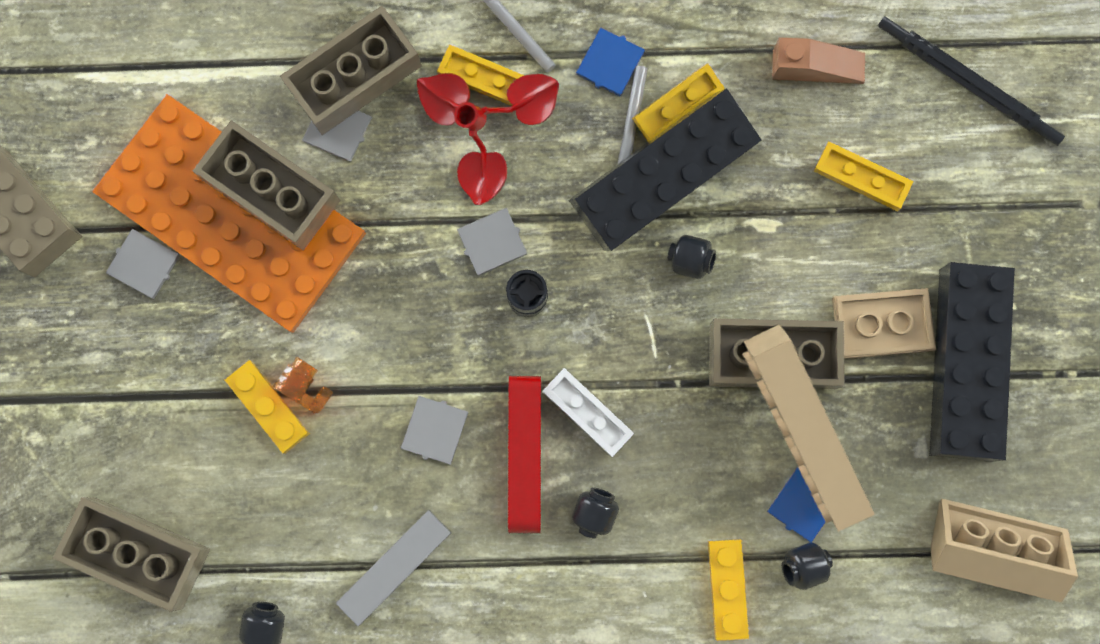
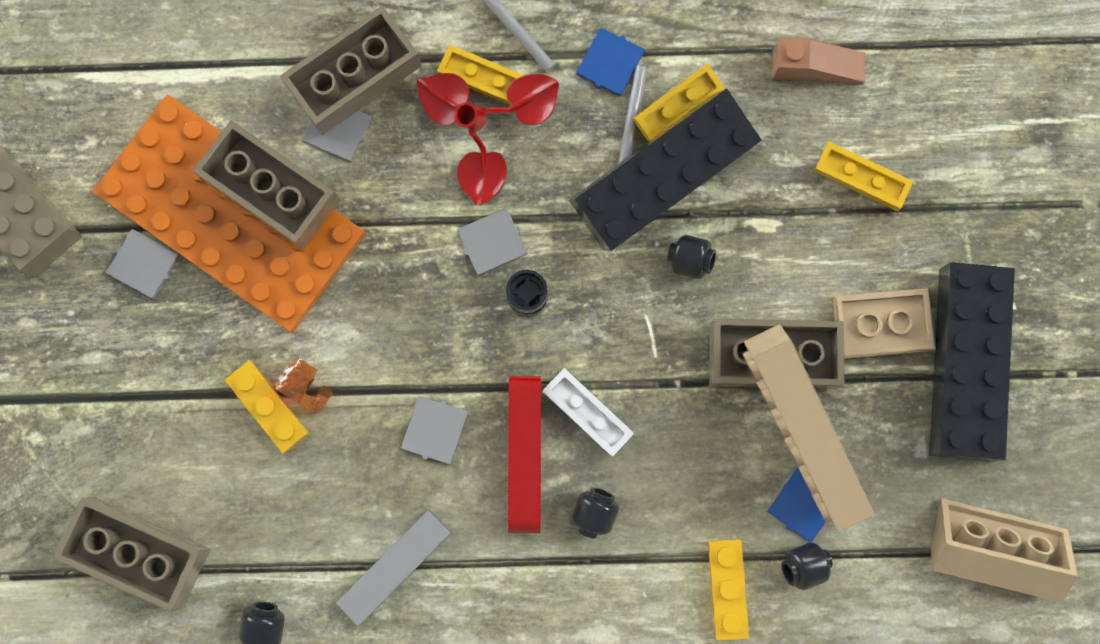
black axle [877,16,1065,146] -> none

